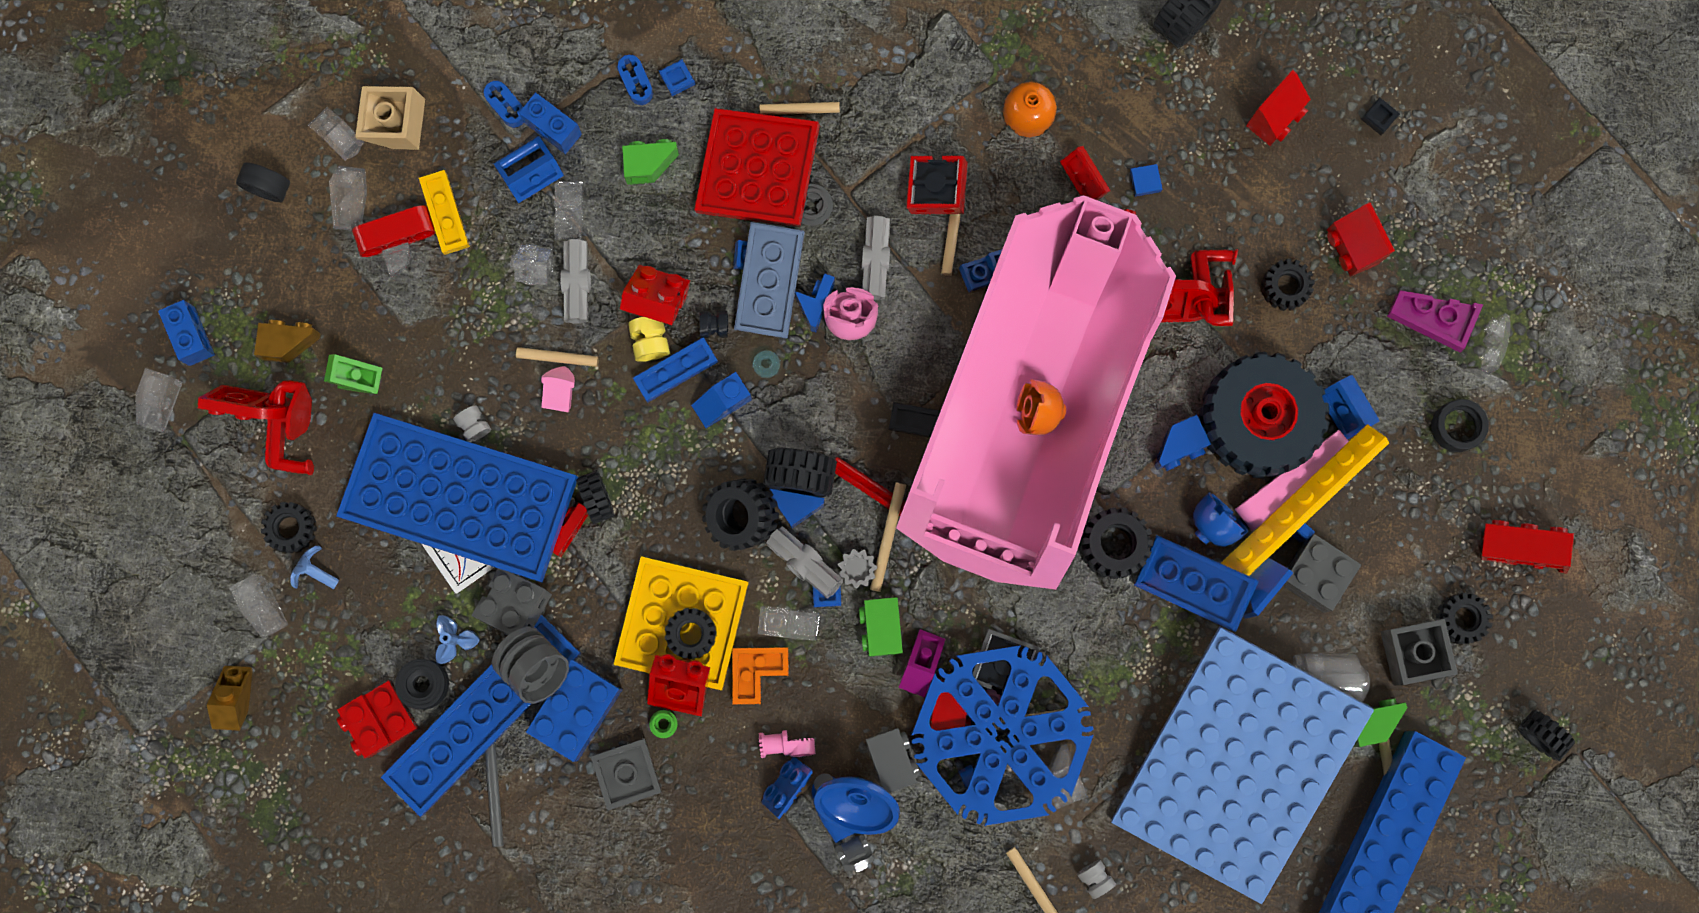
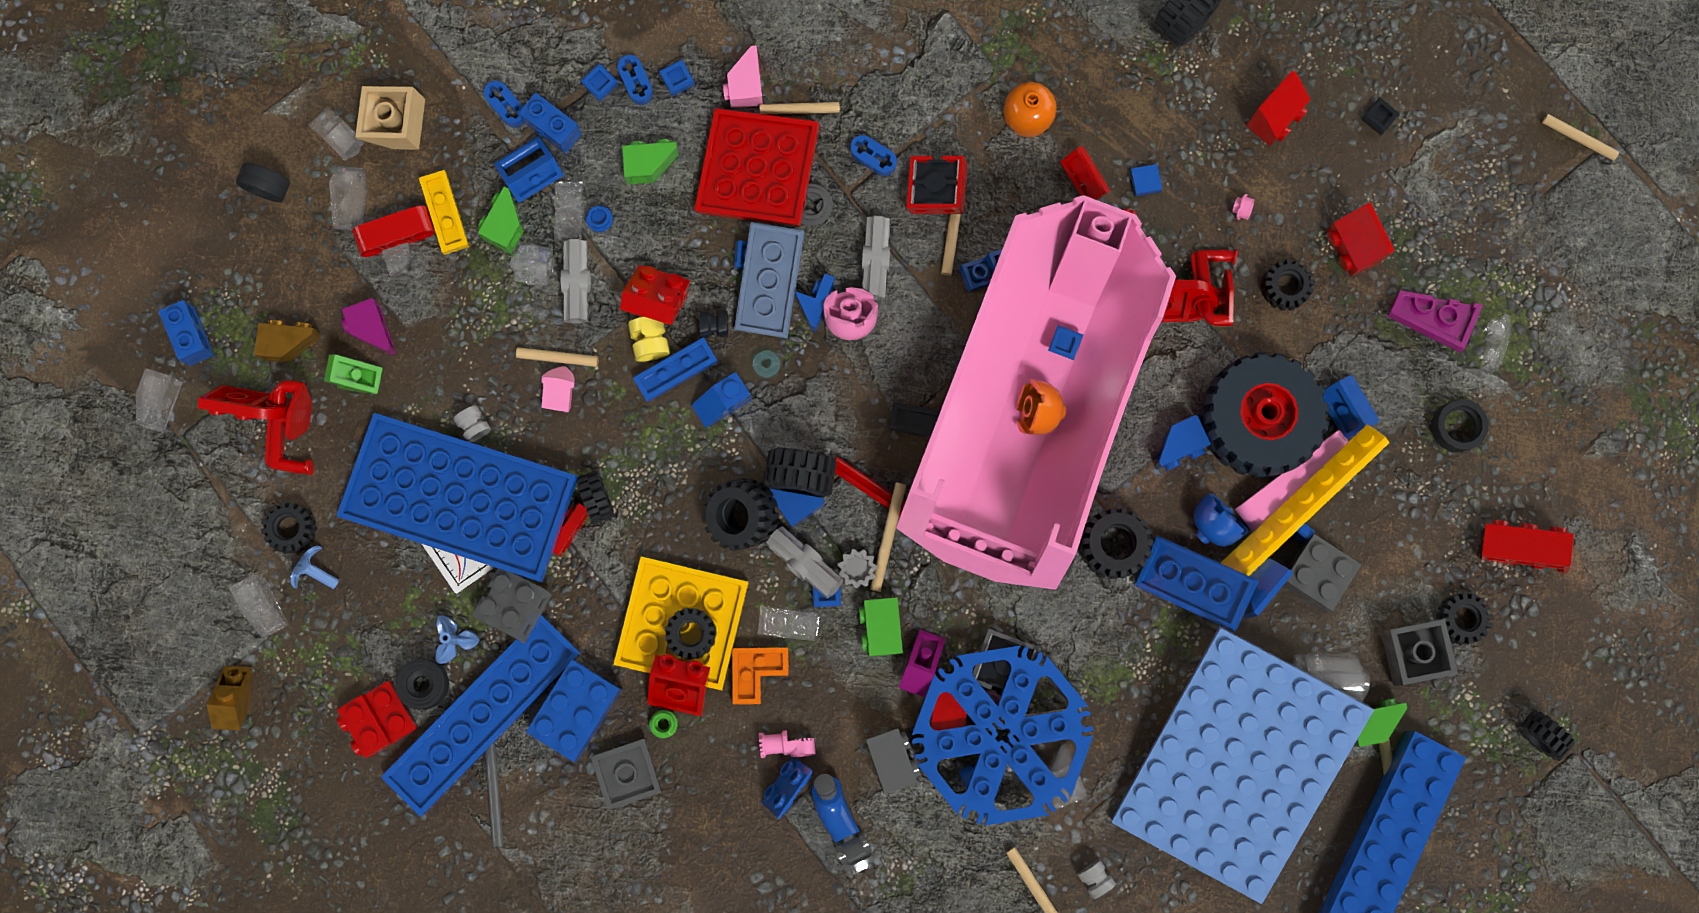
dark grey wheel [492,627,569,704] -> none
blue dish [814,777,900,835] -> none
none -> magenta slope [341,298,397,355]
none -> bright green slope [478,187,524,254]
none -> blue tile [580,63,619,102]
none -> blue plate [586,205,613,232]
none -> bright pink slope [723,45,763,109]
none -> blue beam [851,135,897,176]
none -> blue tile [1048,325,1084,360]
none -> bright pink plate [1233,194,1254,220]
none -> tan bar [1542,114,1619,161]

